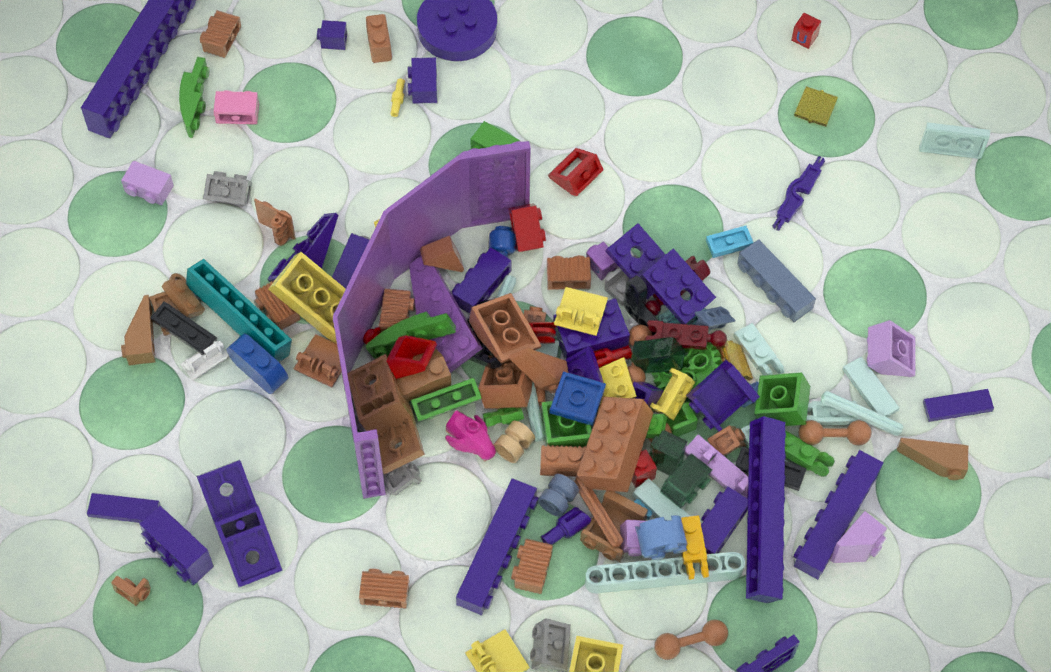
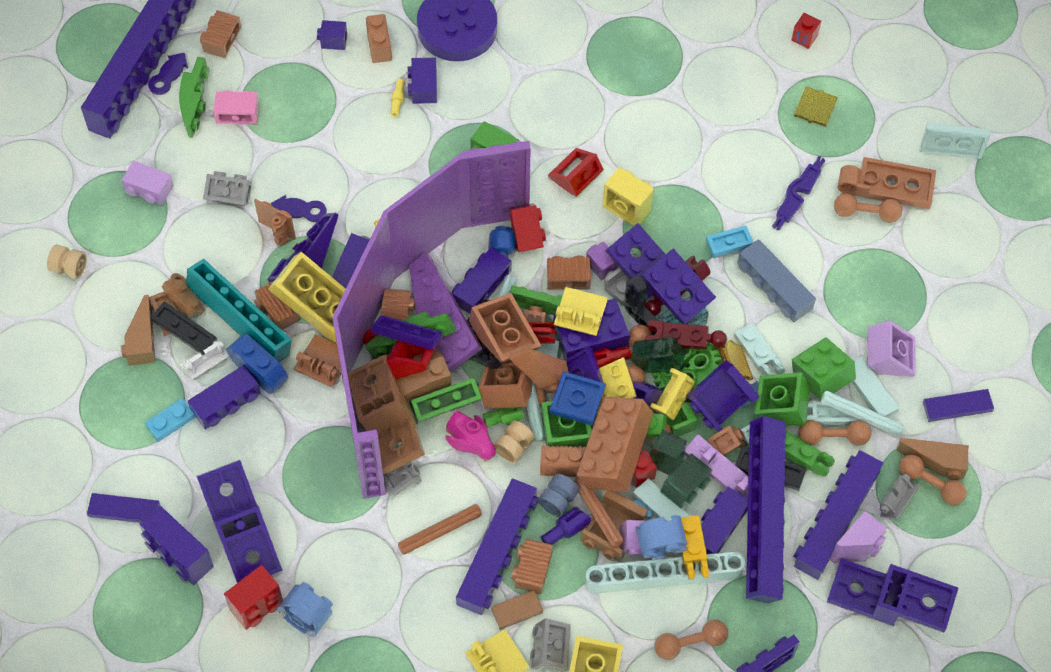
nougat bracket [111,576,151,606] -> none
nougat brick [359,569,410,609] -> none
nougat slope [420,235,464,272] -> none
sand blue hinge [695,306,736,330] -> none
none -> tan wheel [47,244,87,279]
none -> medium azure plate [145,398,196,442]
none -> dark purple brick [148,53,188,95]
none -> dark purple brick [188,365,261,430]
none -> red brick [224,565,283,630]
none -> dark purple brick [271,195,327,222]
none -> medium blue brick [277,582,333,637]
none -> dark purple tile [371,315,442,350]
none -> nougat axle [398,504,482,555]
none -> medium nougat tile [491,590,543,630]
none -> bright green hinge [510,285,563,315]
none -> light yellow brick [602,167,654,226]
none -> bright green brick [792,337,856,401]
none -> dark purple bracket [827,558,958,633]
none -> nougat piece [834,193,903,223]
none -> nougat hinge [837,157,936,209]
none -> light grey hinge [879,474,920,520]
none -> nougat piece [899,454,967,505]

